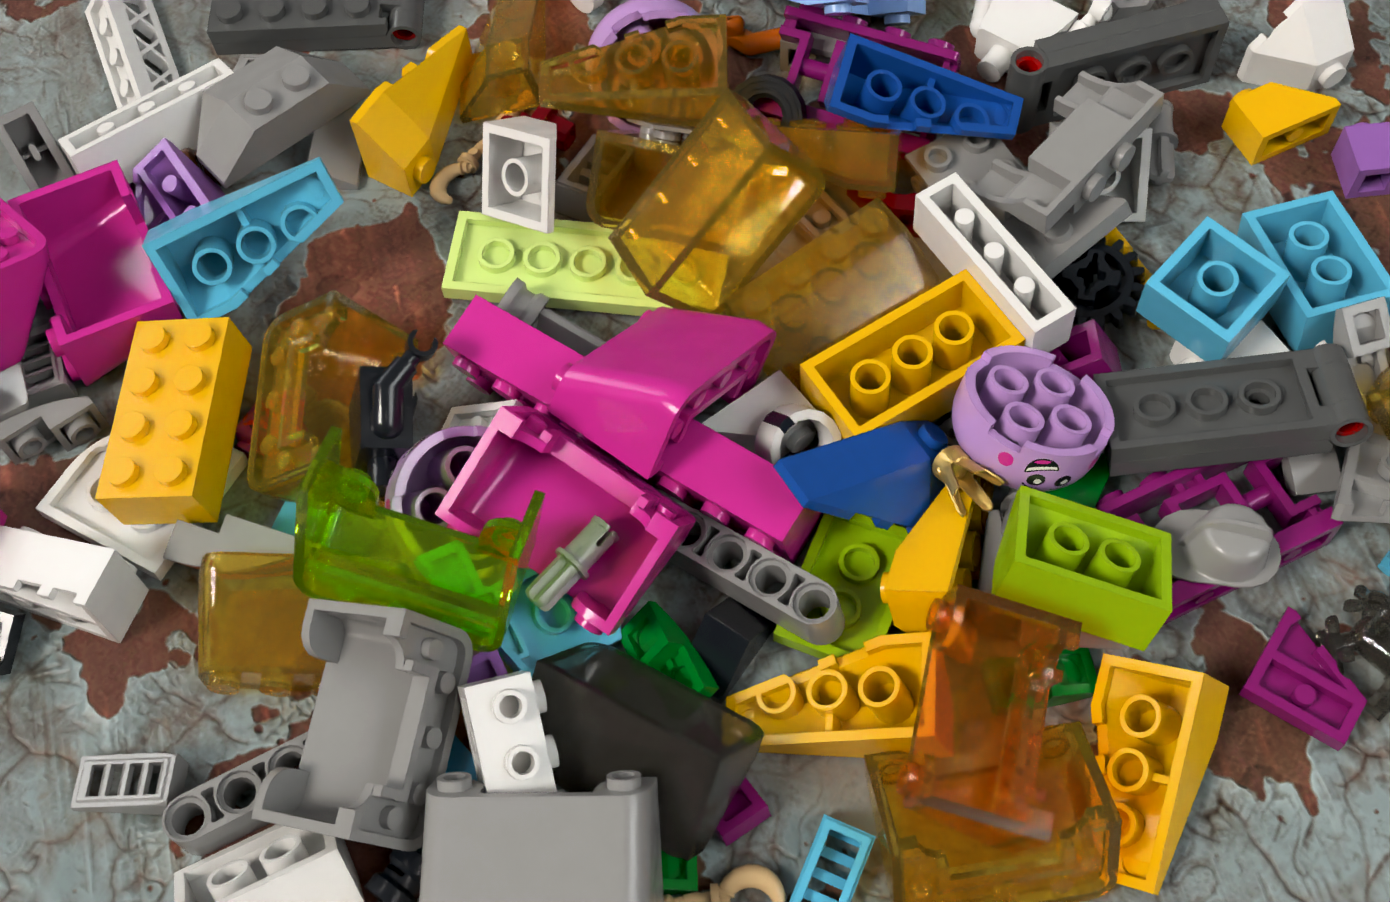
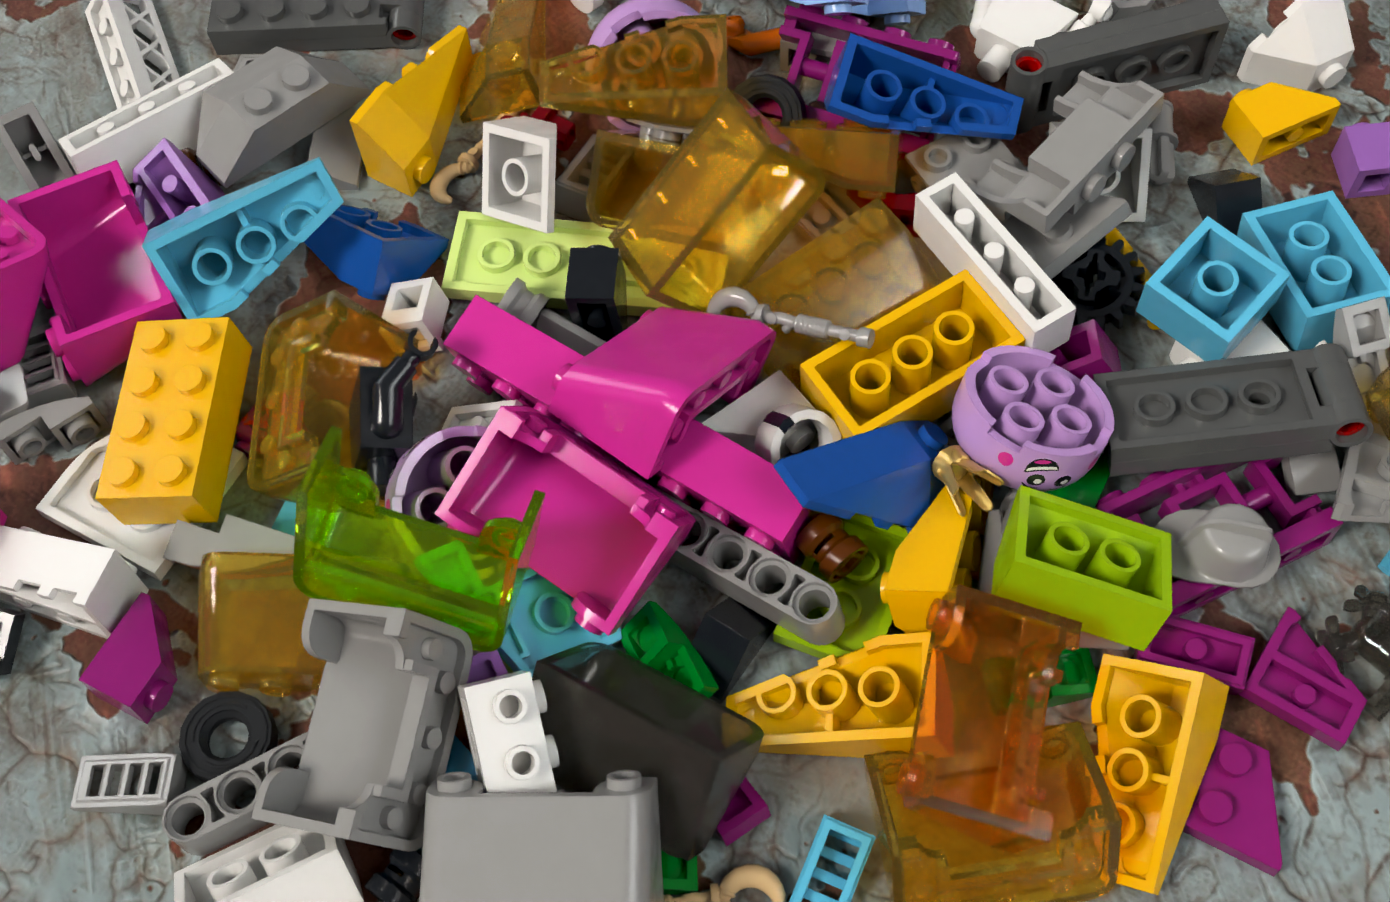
light grey axle [525,515,619,612] -> none
none -> magenta slope [79,592,178,724]
none -> black tyre [179,691,278,782]
none -> blue wedge [304,205,449,300]
none -> white brick [379,277,450,356]
none -> black slope [565,245,628,342]
none -> light grey piece [706,286,875,349]
none -> reddish brown wheel [795,513,868,583]
none -> magenta slope [1133,615,1256,695]
none -> magenta wing [1183,728,1283,877]
none -> black slope [1187,169,1263,236]

